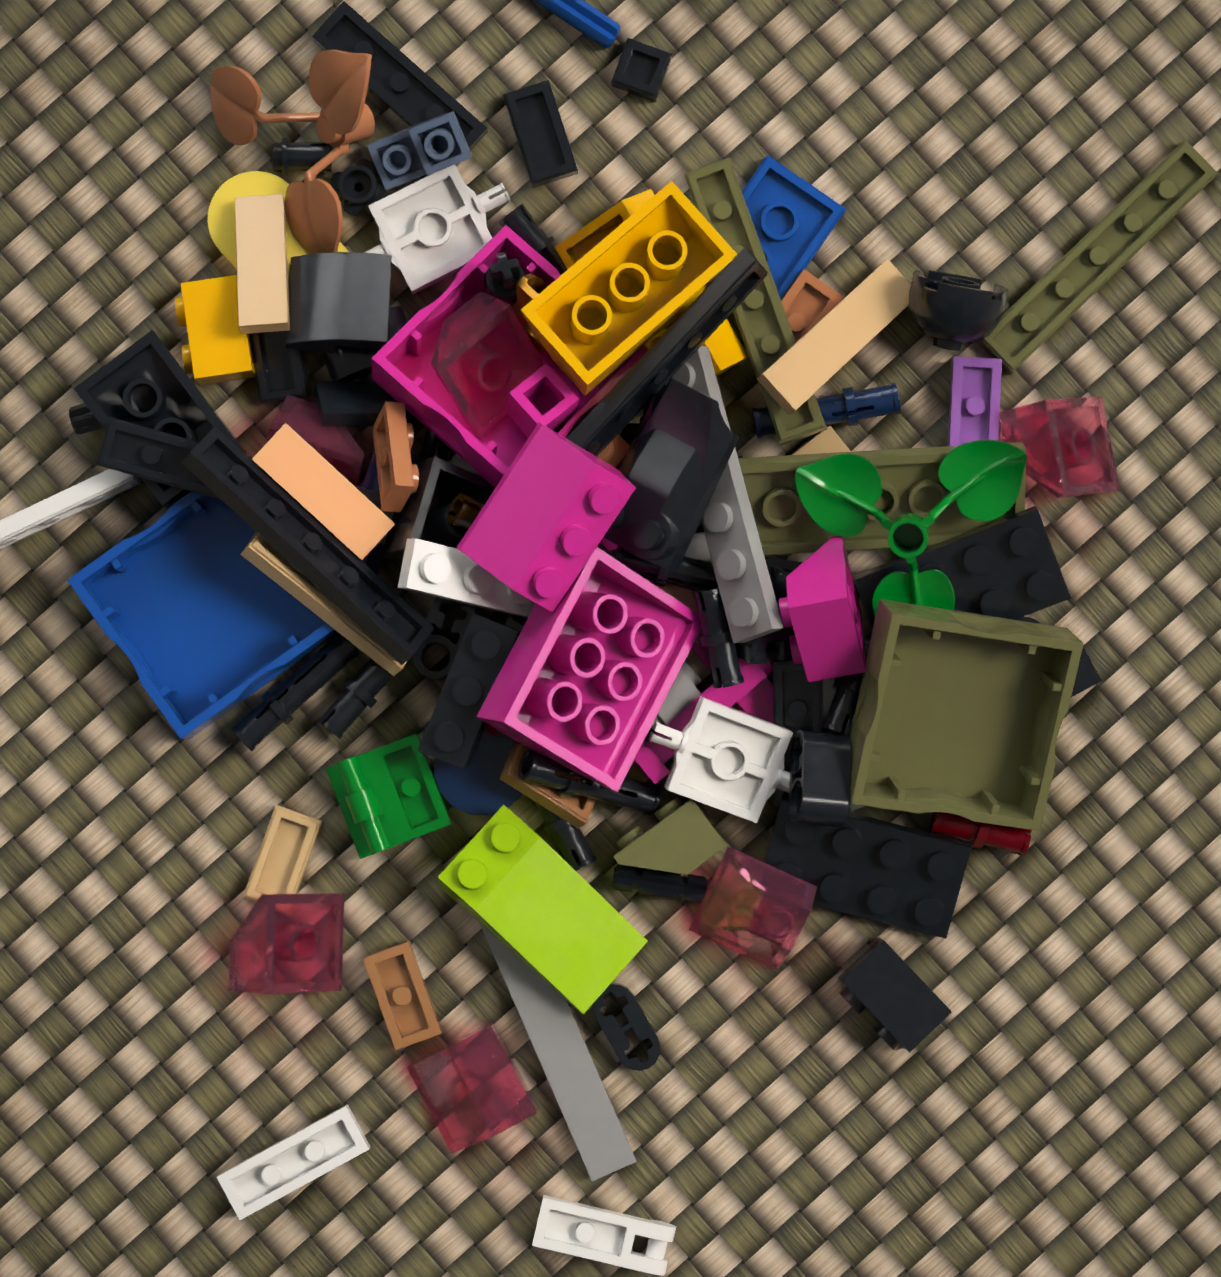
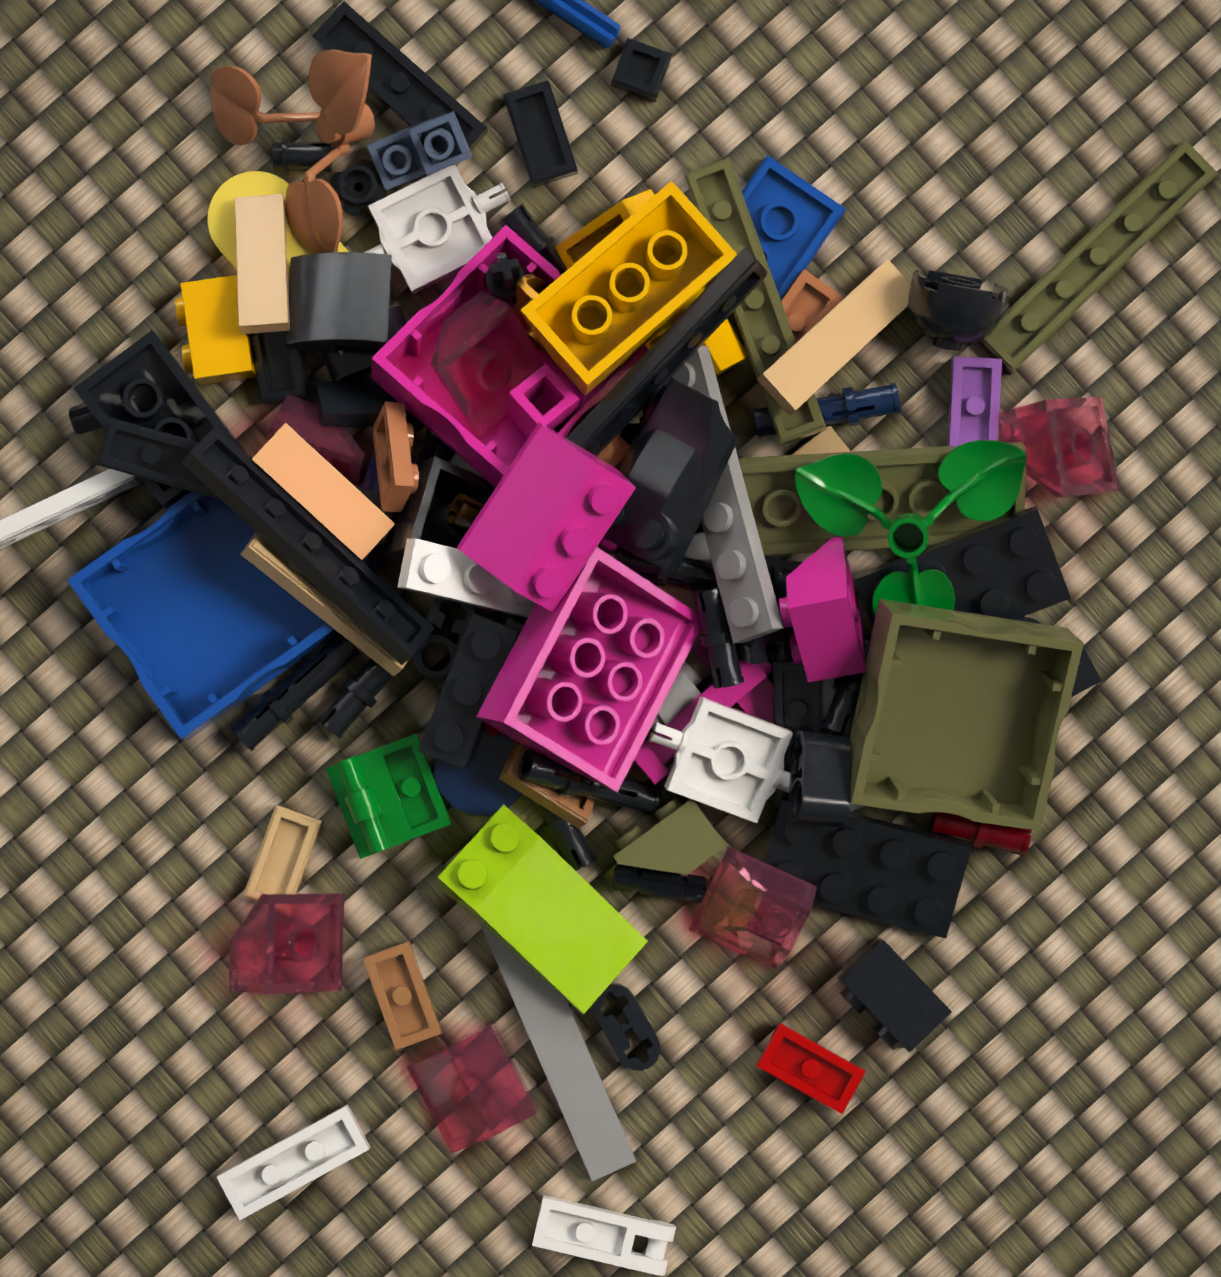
none -> red plate [756,1022,866,1114]

